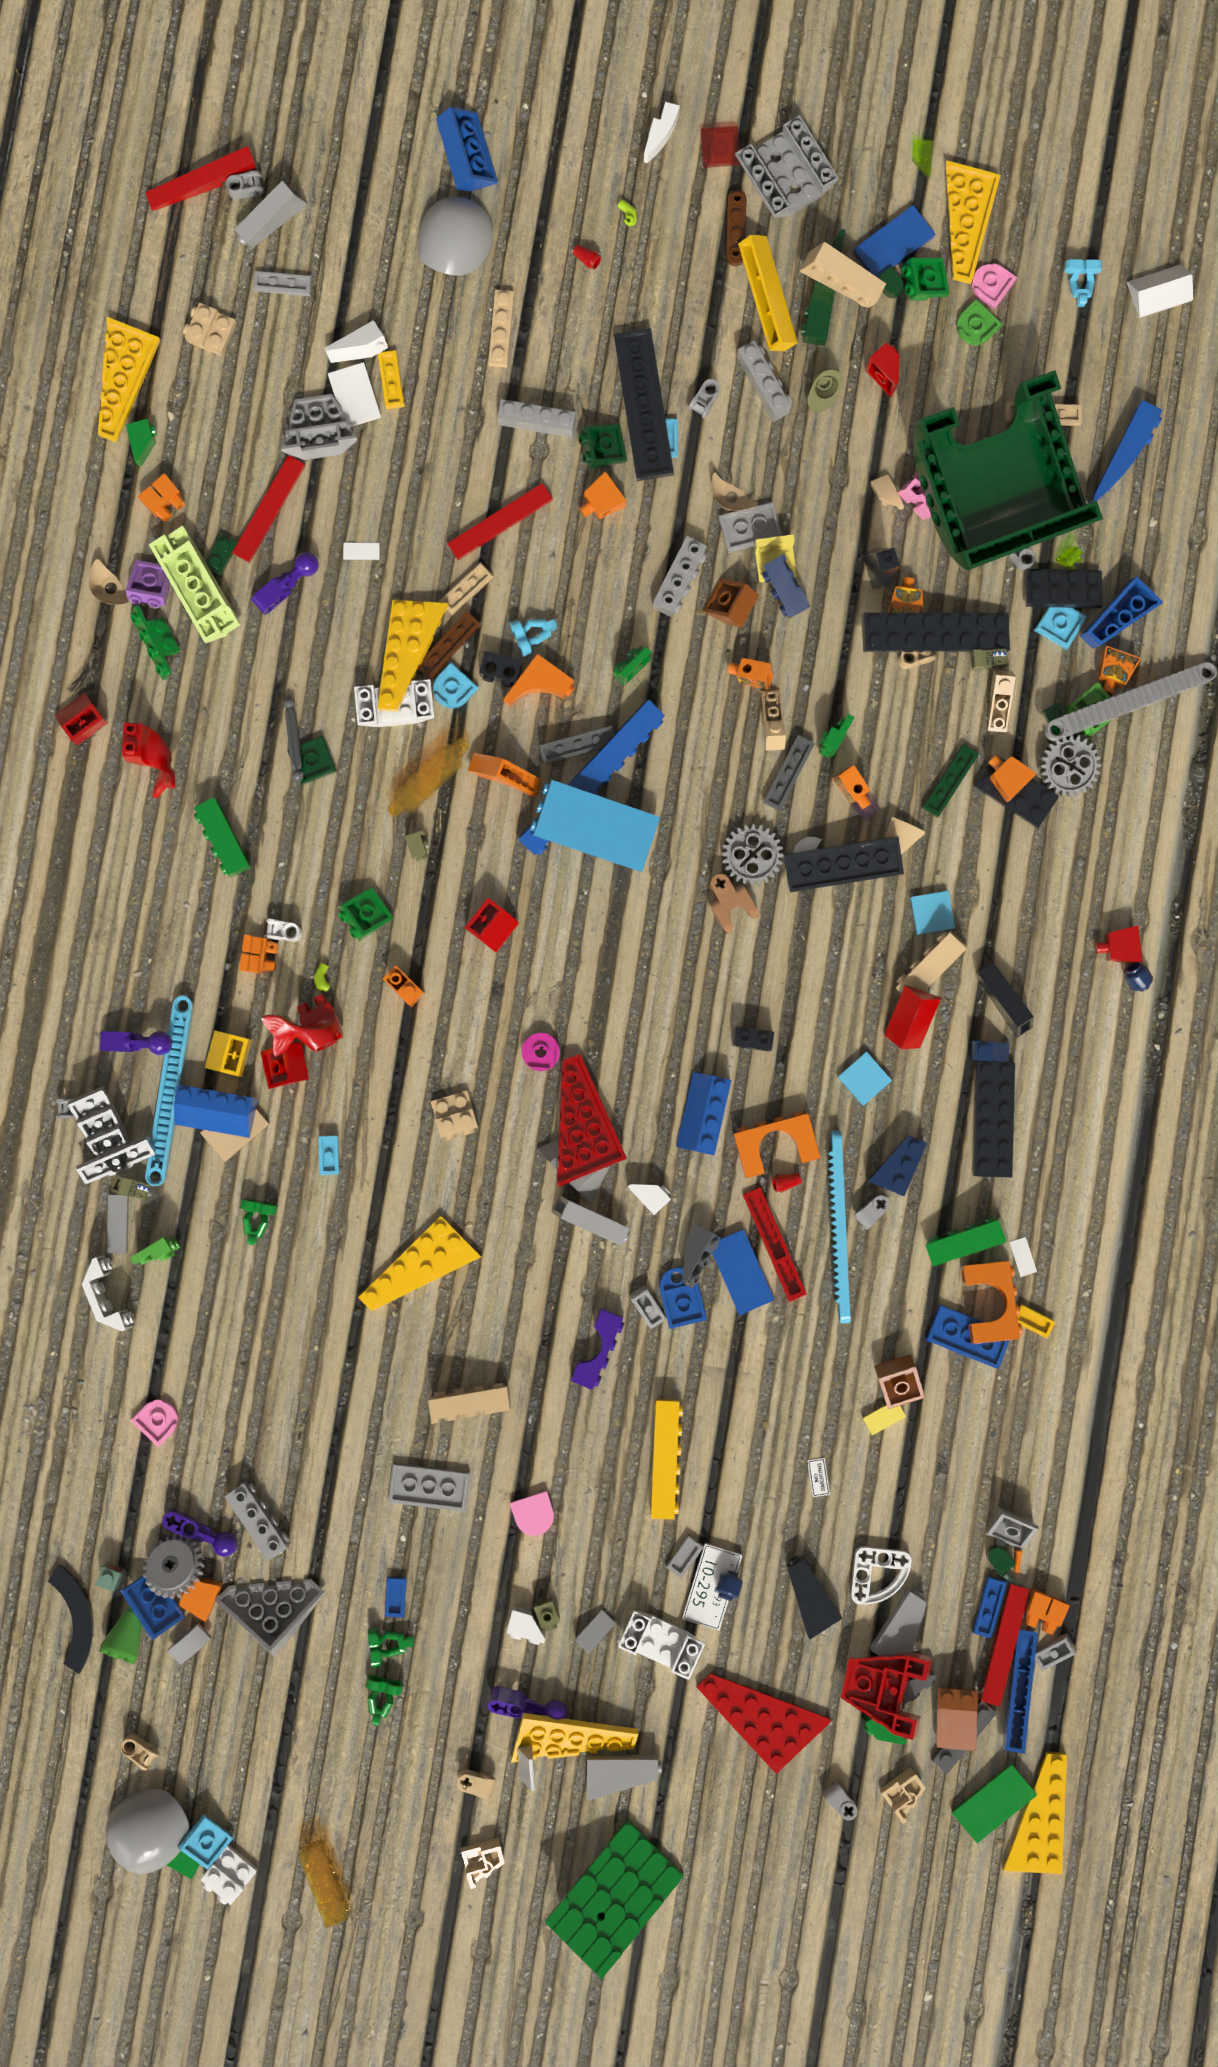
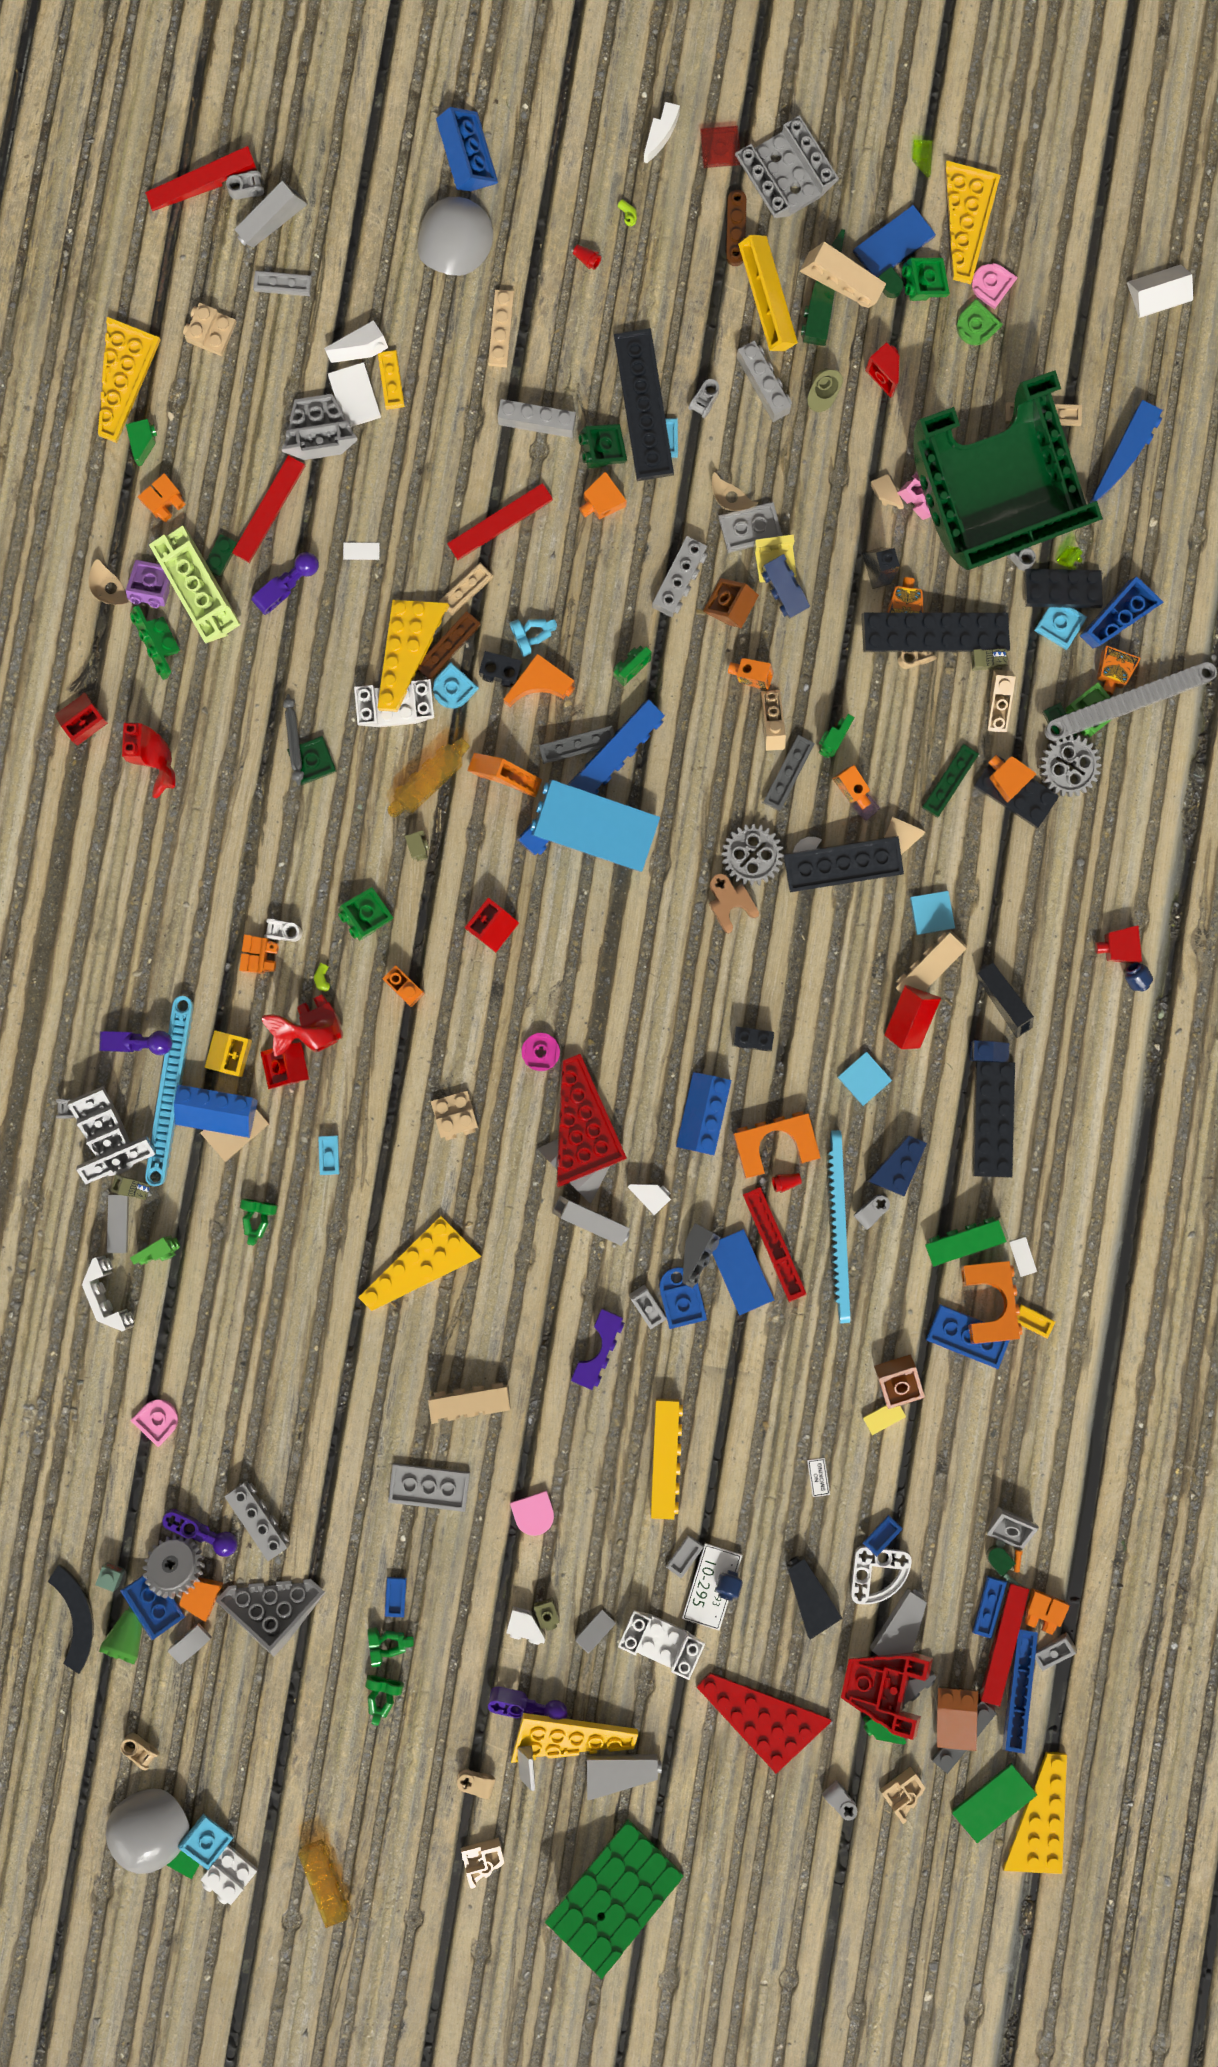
green brick [194,797,252,878] -> none
medium azure piece [1065,259,1102,307] -> none
none -> blue tile [863,1515,903,1557]

